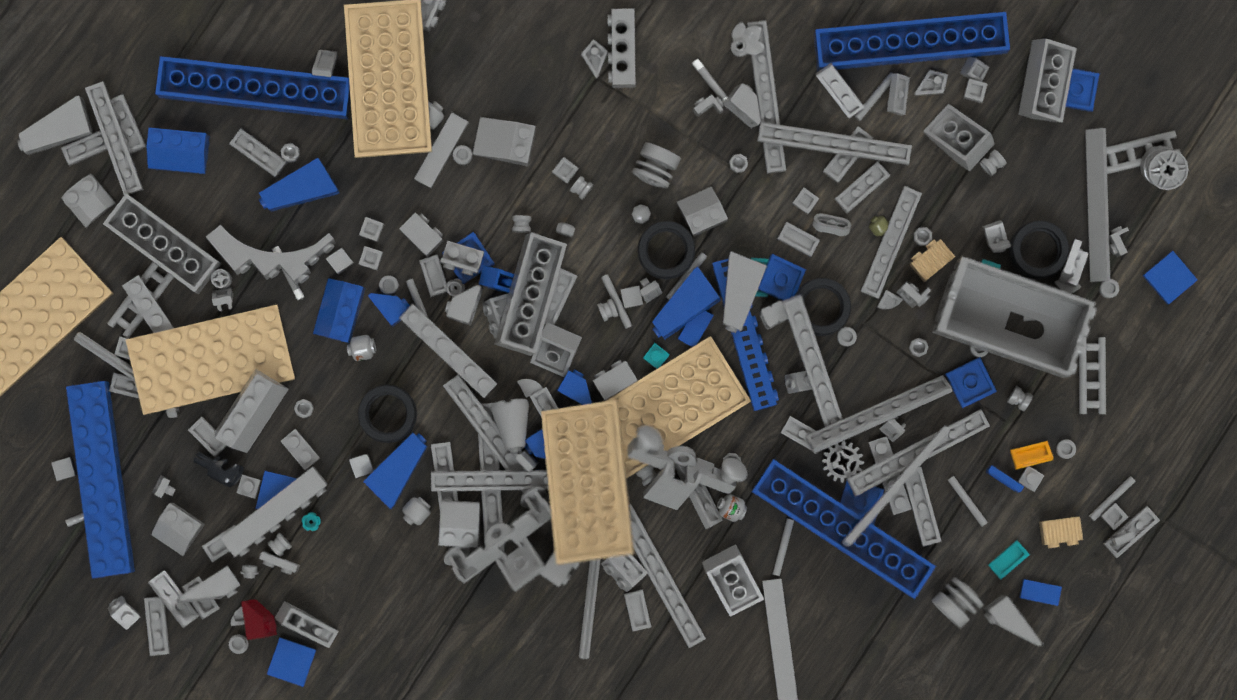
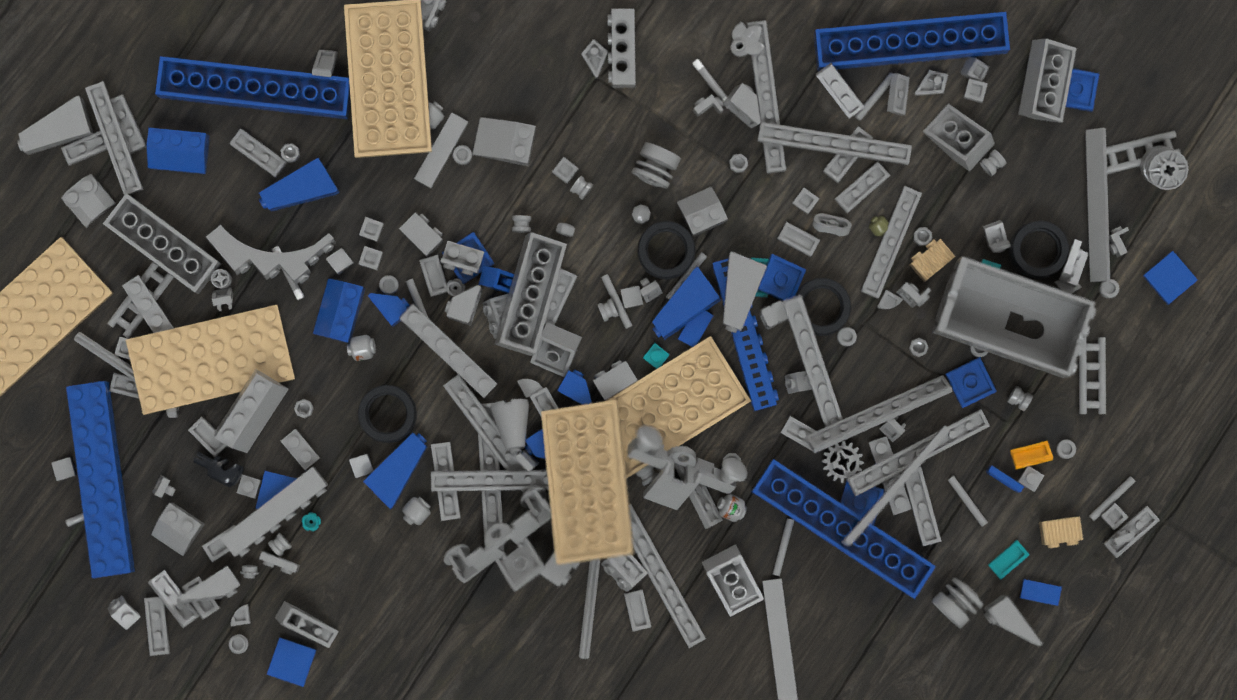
dark red slope [241,599,277,640] -> none
light grey slope [439,501,480,547] -> none

